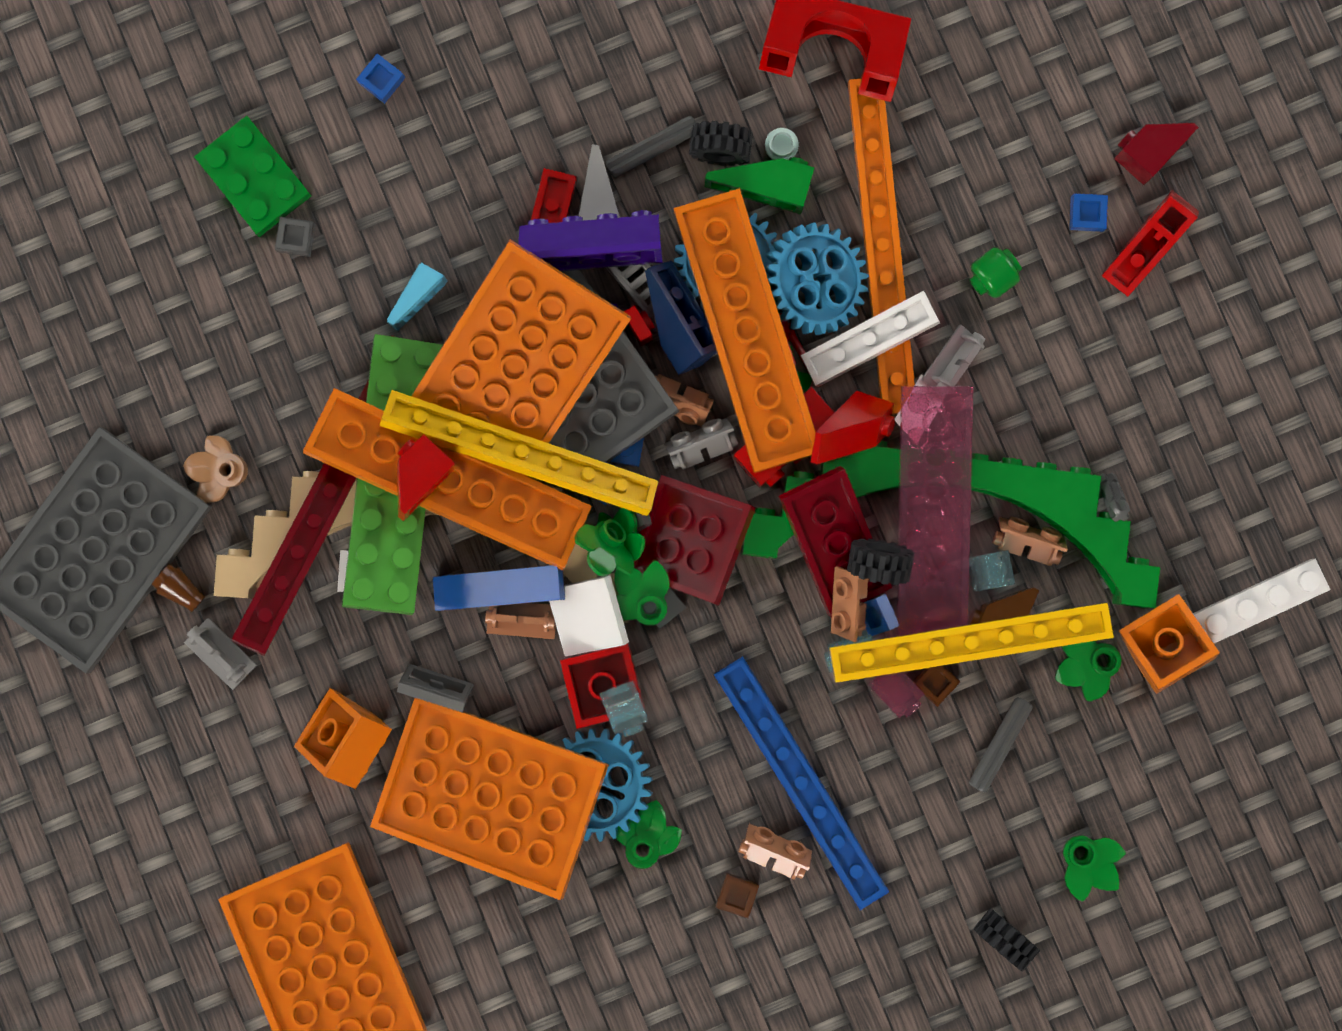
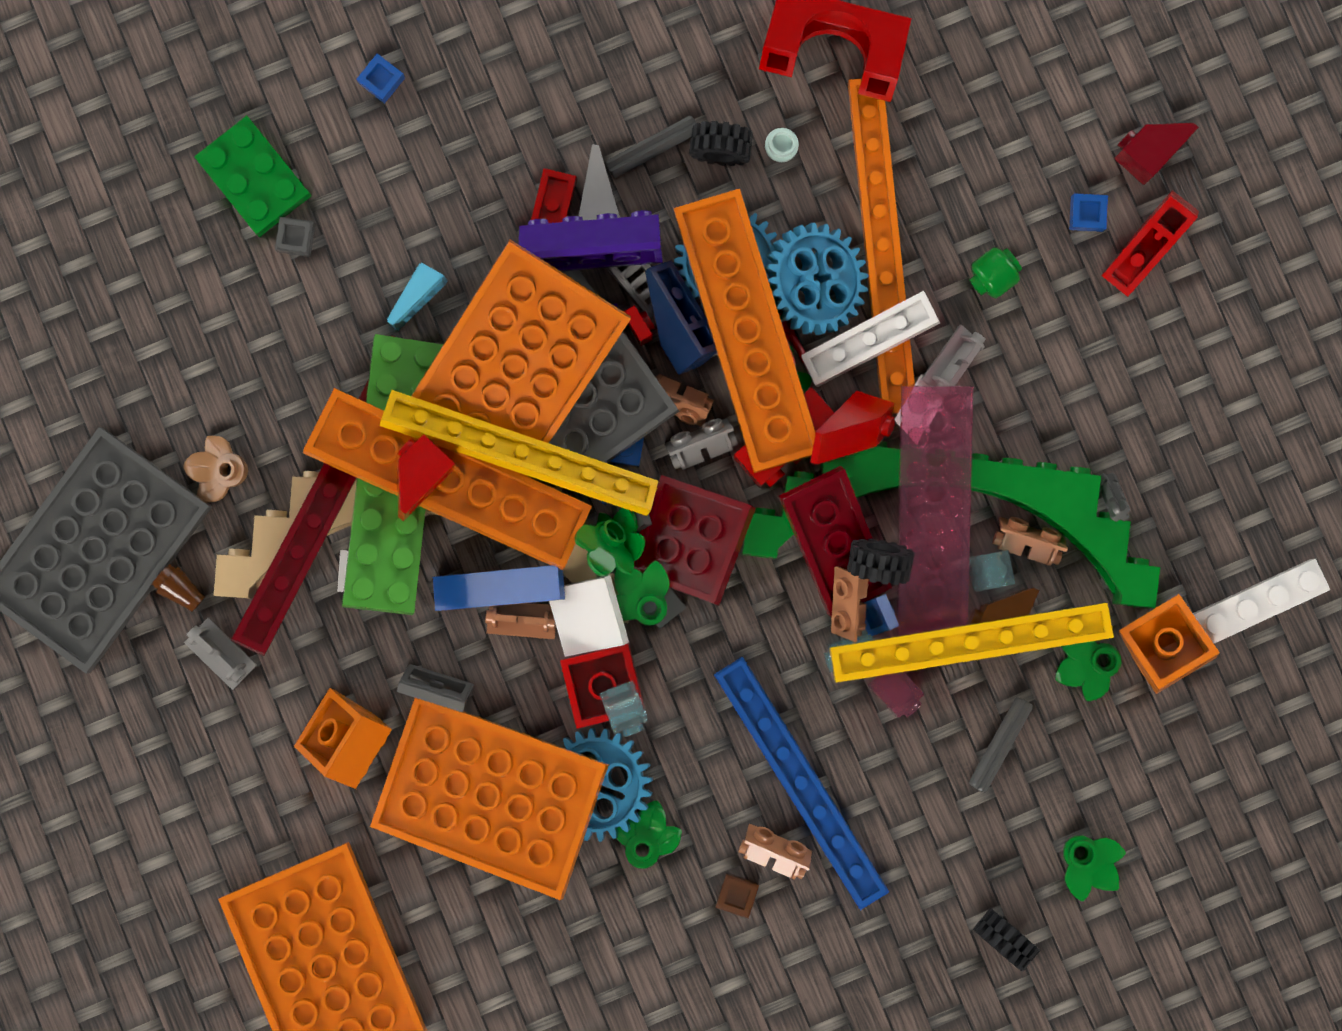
green slope [704,157,815,214] -> none
reddish brown tile [911,665,960,707] -> none

